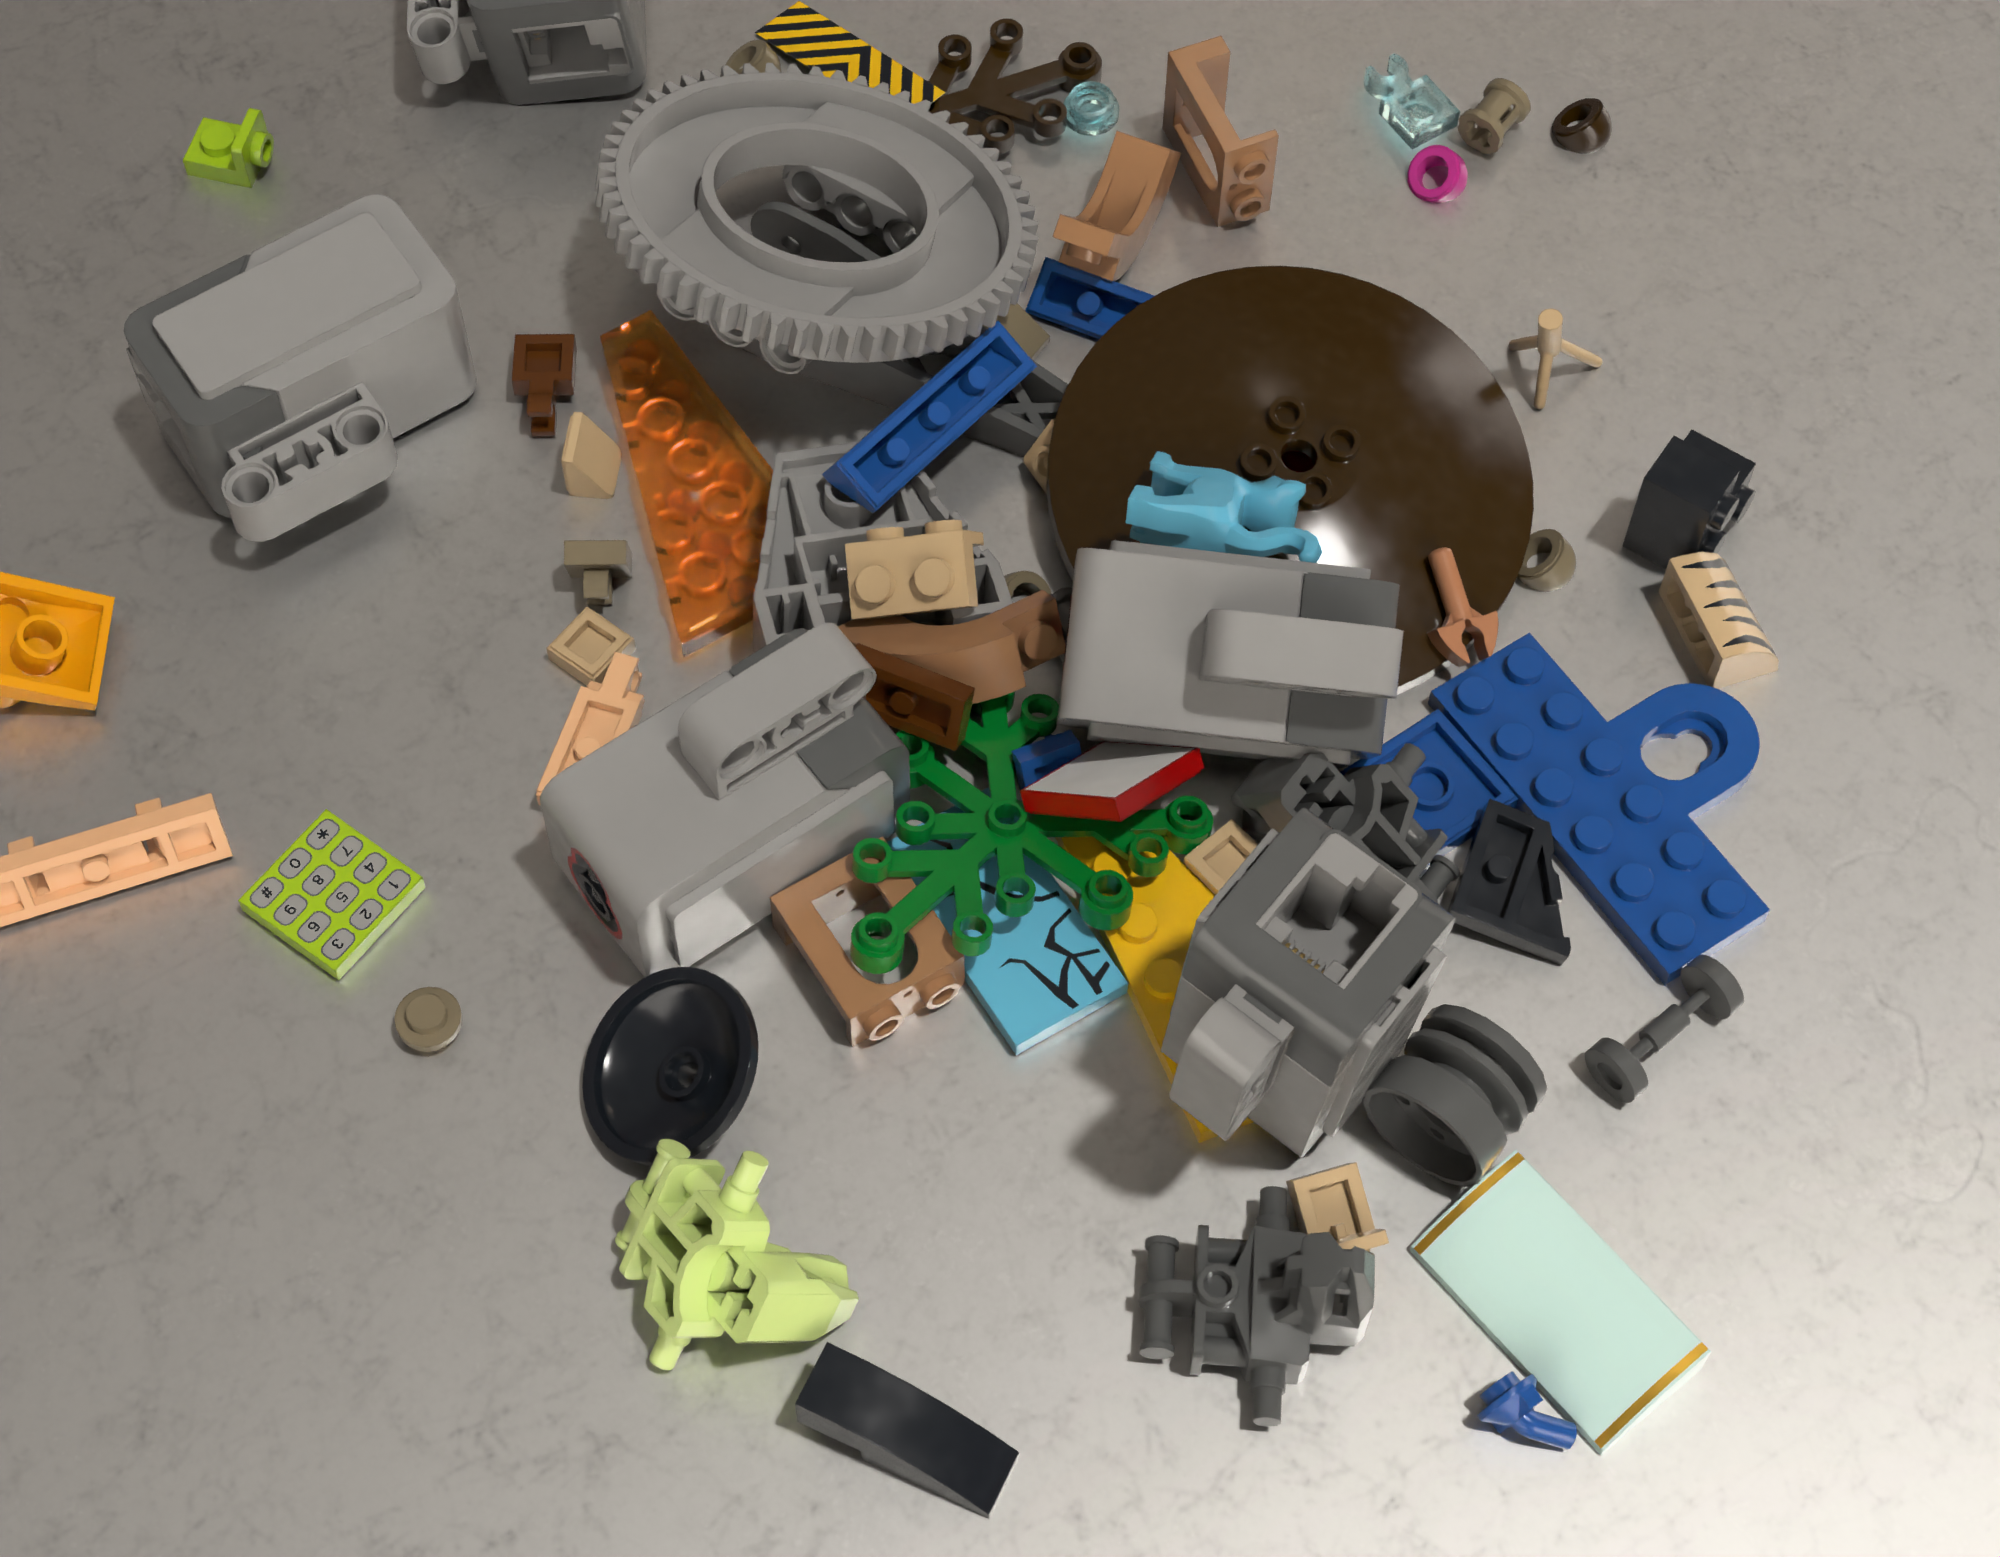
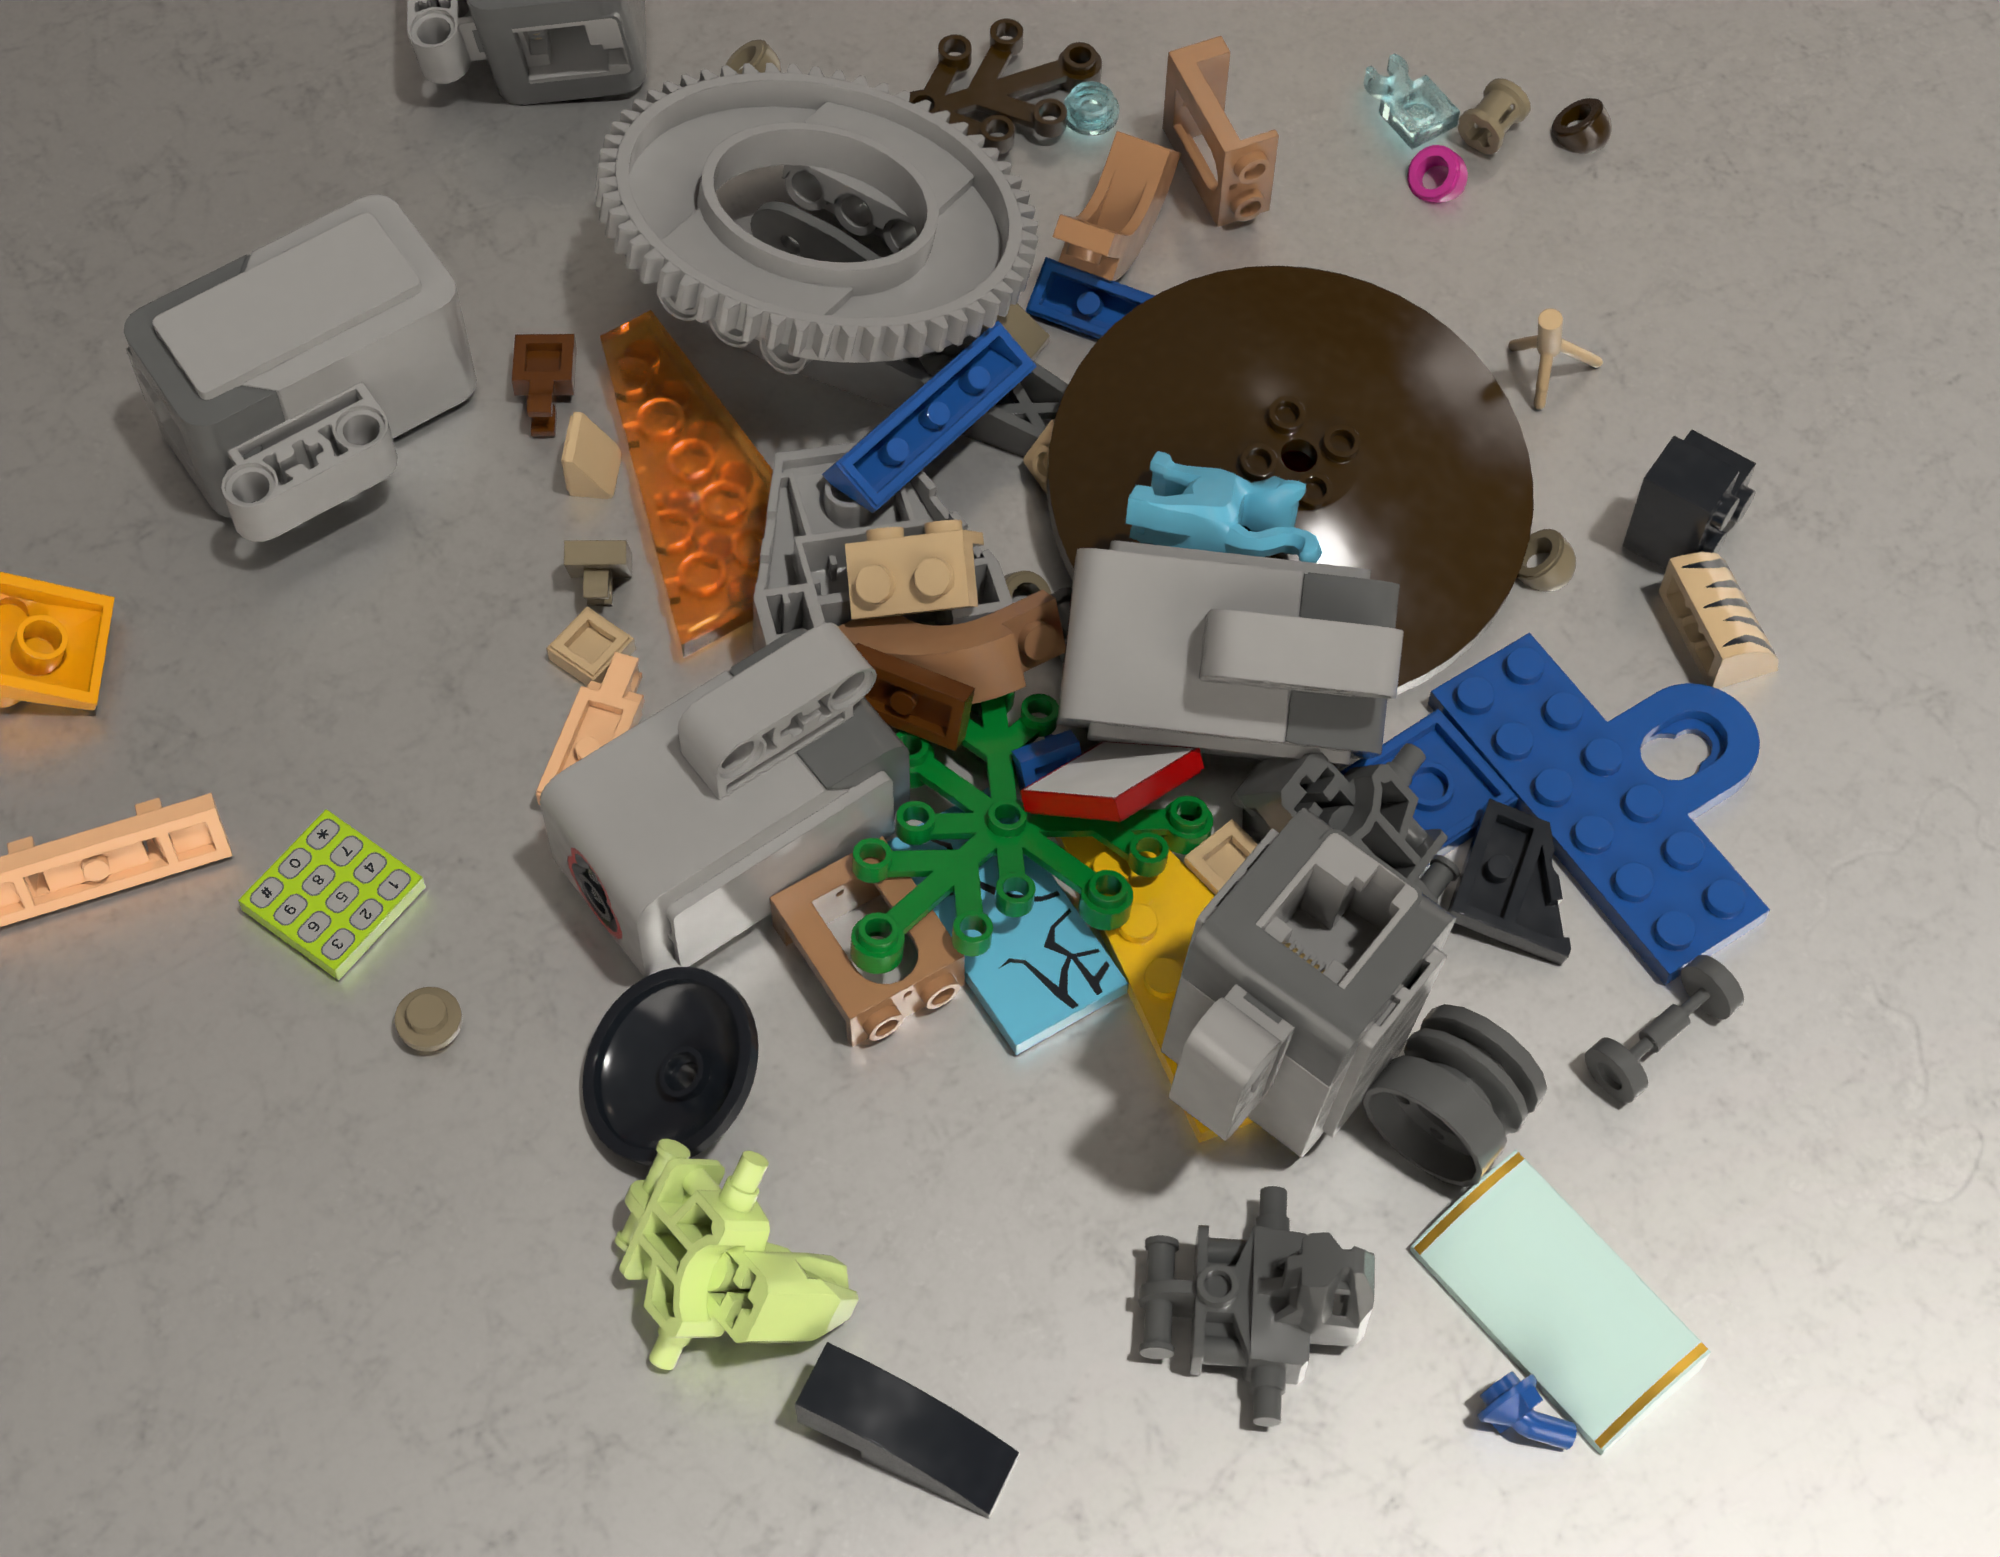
lime bracket [183,108,274,188] -> none
sticker [755,1,946,104] -> none
tan bracket [1286,1162,1389,1252] -> none
nougat bar [1427,547,1498,667] -> none

